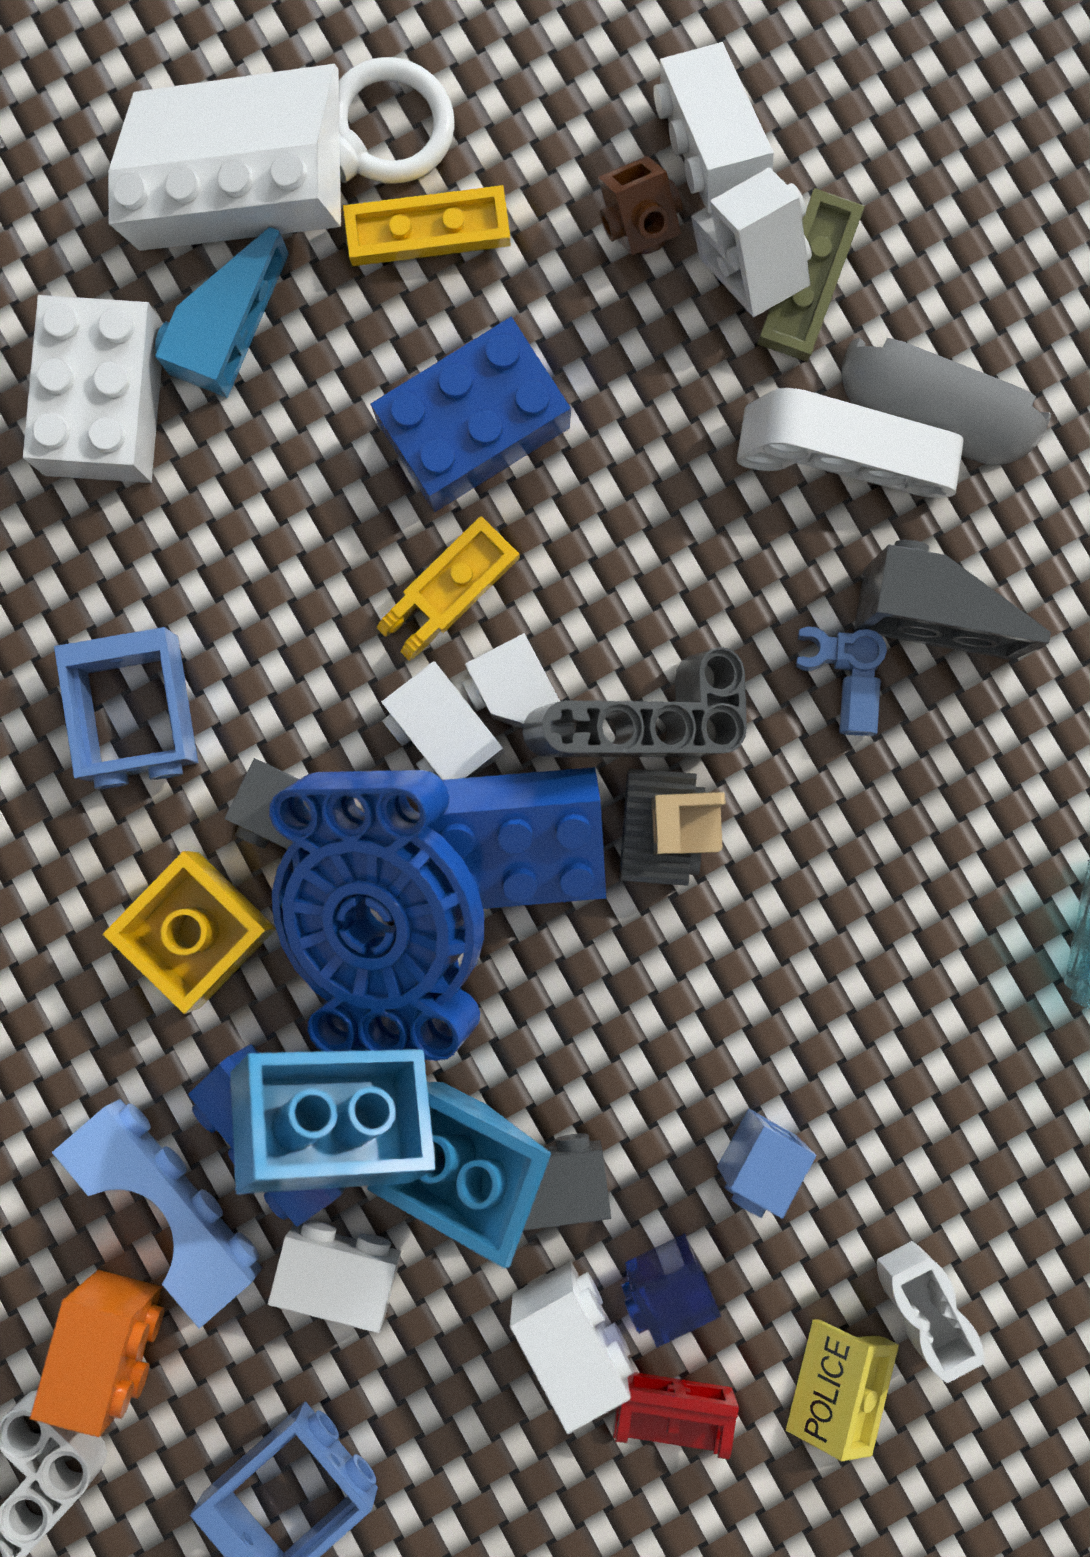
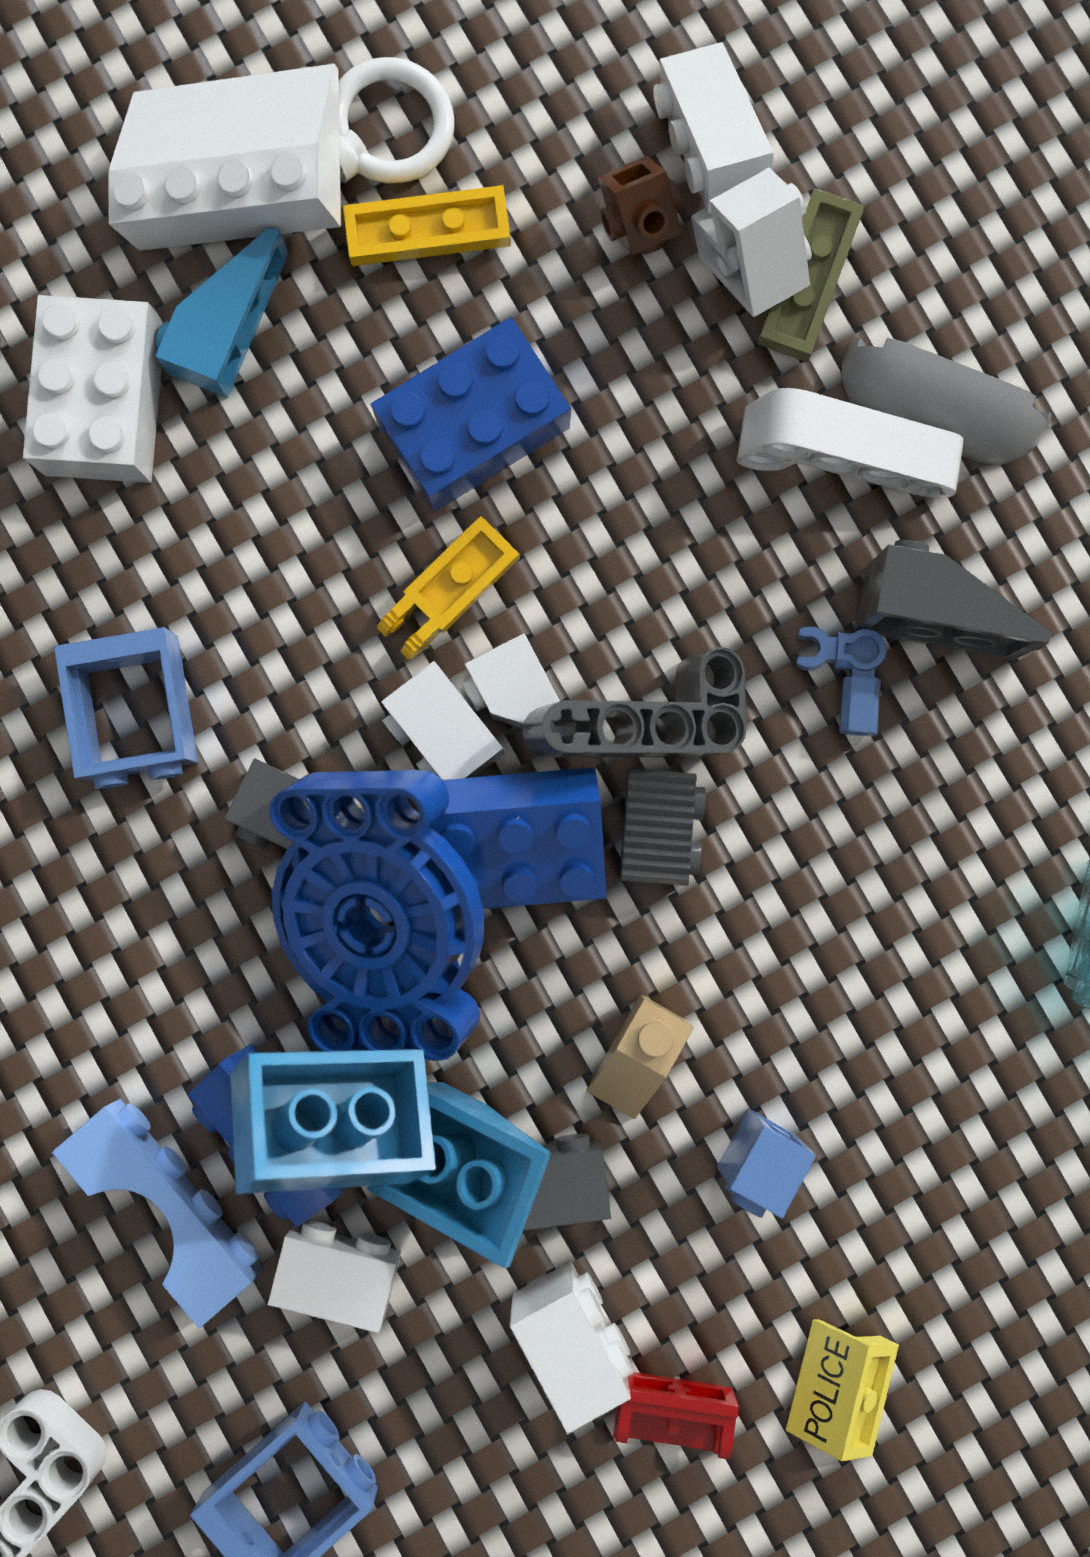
orange brick [30,1269,164,1438] -> none
yellow brick [103,851,276,1014] -> none
clear blue brick [621,1233,721,1348] -> none
tan panel [651,792,725,855] -> none
white brick [877,1241,984,1383] -> none
none -> tan slope [586,994,694,1119]

